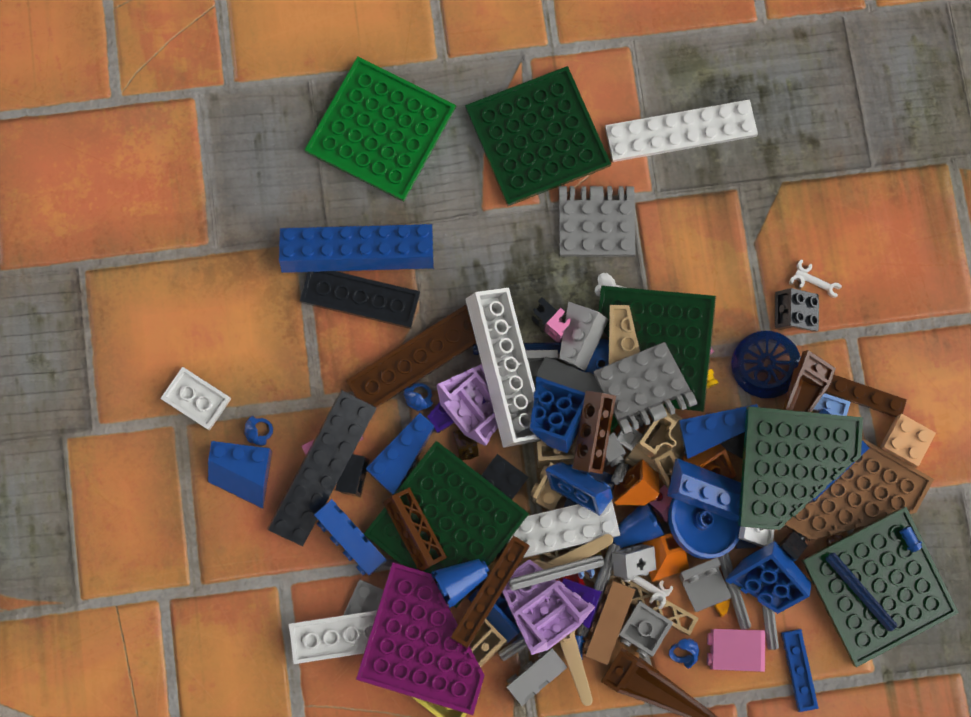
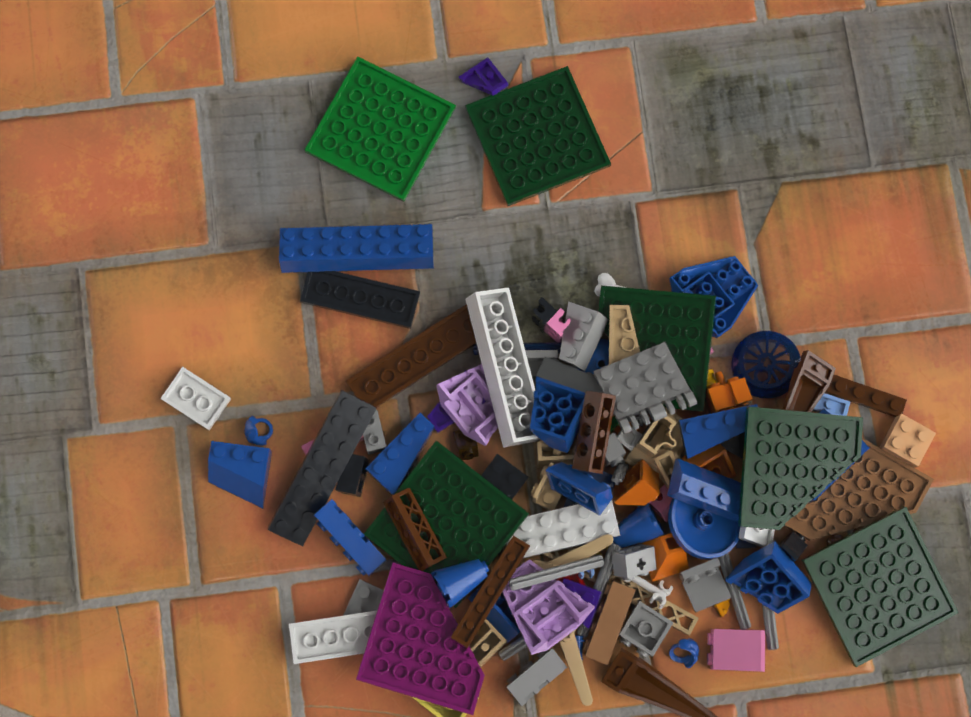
blue piece [404,383,433,411] -> none
light grey hinge [559,186,635,257] -> none
white plate [605,100,758,162] -> none
black bracket [775,288,819,332] -> none
blue tile [781,629,819,712] -> none
white bar [789,259,842,298] -> none
dark blue axle [825,552,897,632] -> none
blue pin [899,526,922,553] -> none
none -> light grey brick [363,410,386,455]
none -> dark purple wing [459,57,509,96]
none -> blue wedge [669,256,758,338]
none -> orange brick [705,371,752,414]

